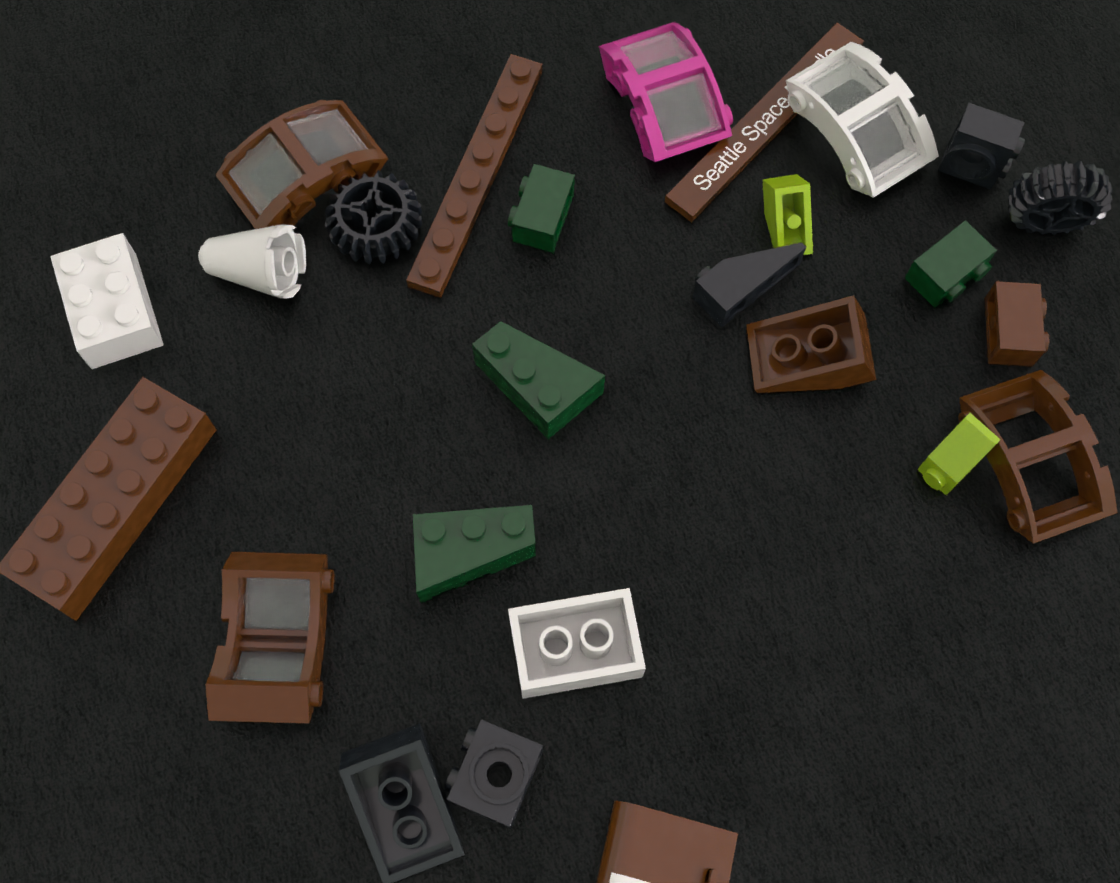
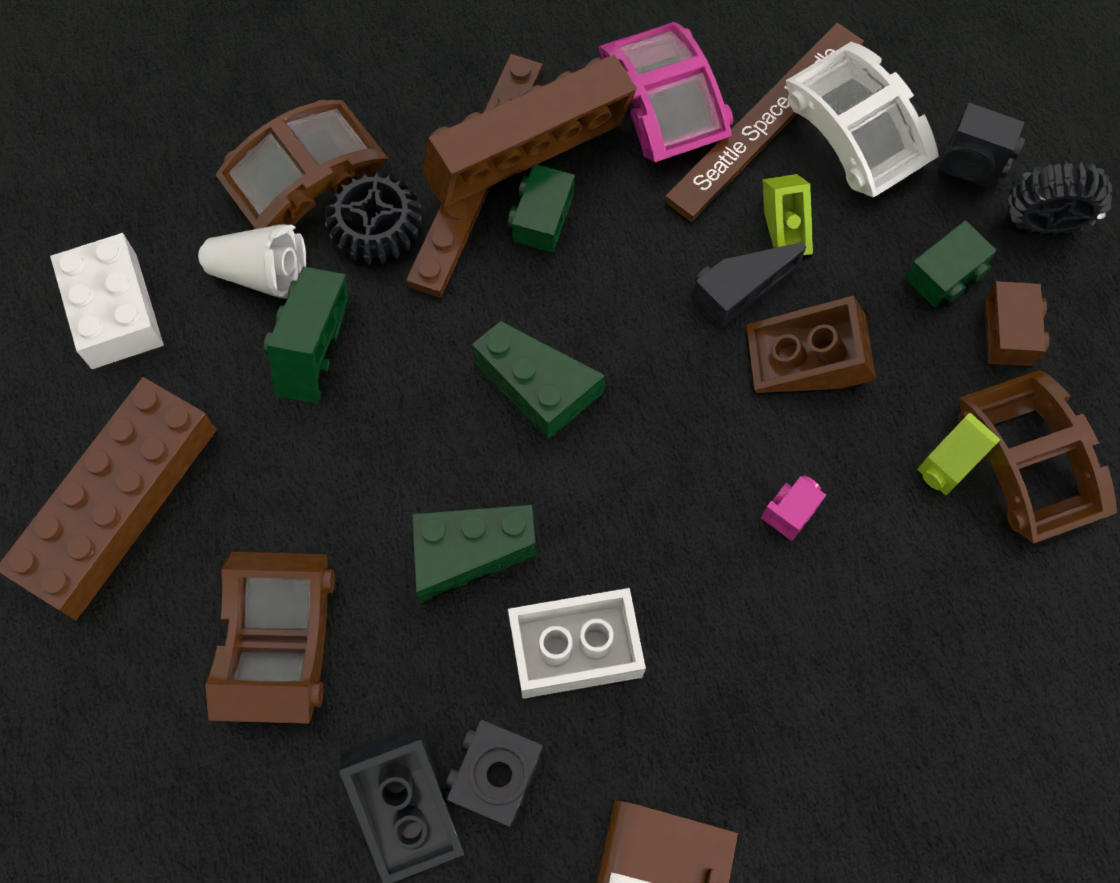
none -> dark green wedge [264,266,348,404]
none -> reddish brown brick [422,54,637,208]
none -> dark pink brick [761,476,826,541]

